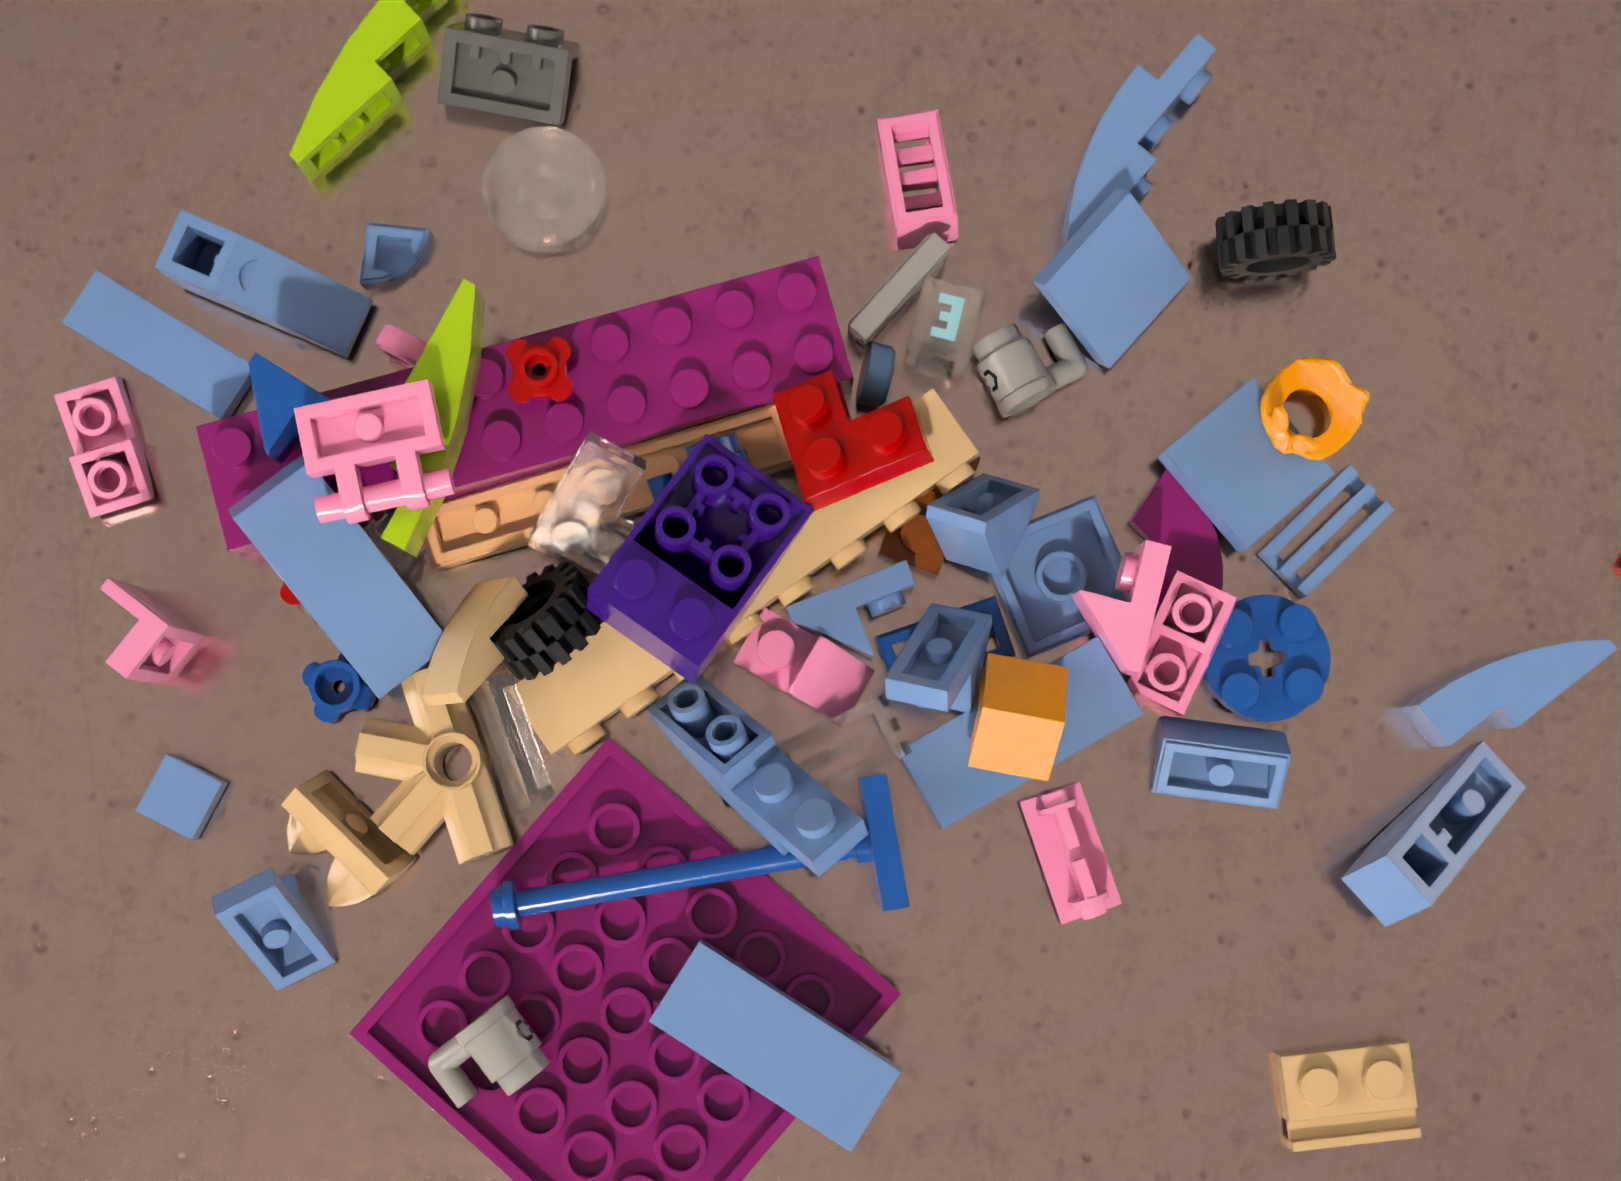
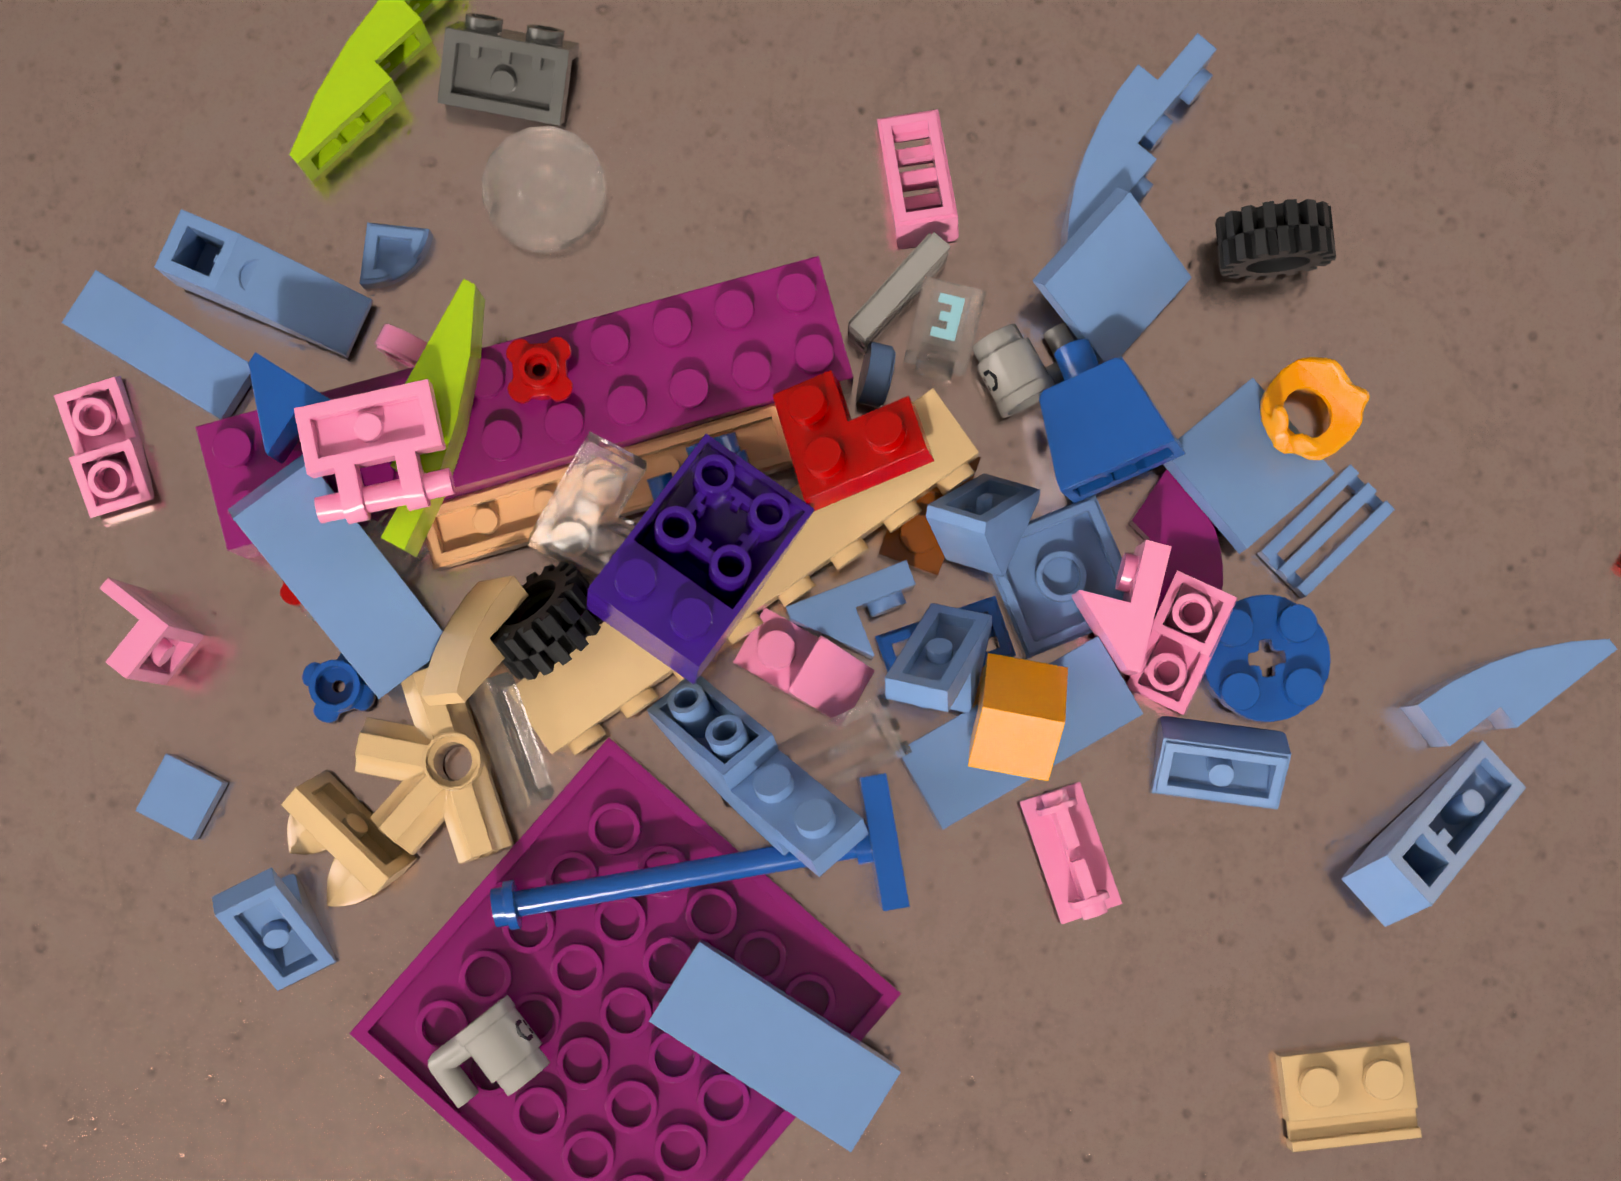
none -> blue torso [1039,339,1186,504]

